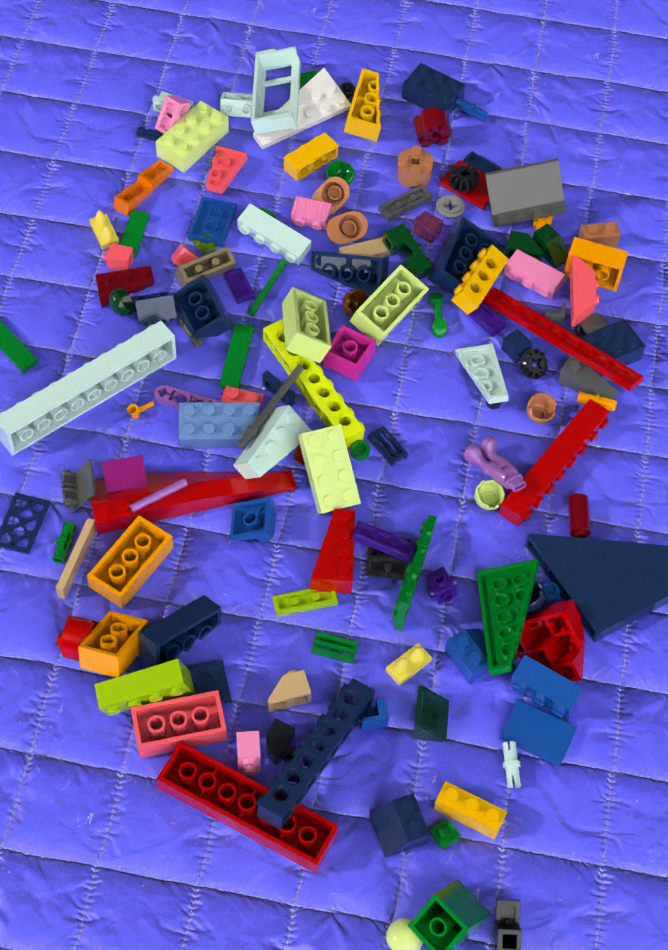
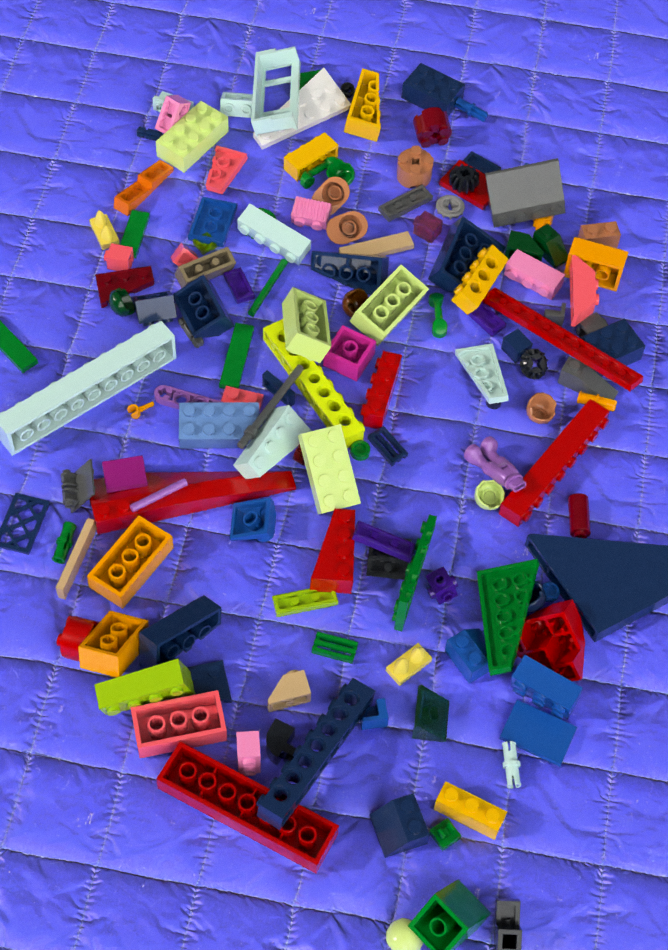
dark green arch [382,223,432,280] -> none
none -> green bar [300,156,338,189]
none -> red brick [361,351,402,429]

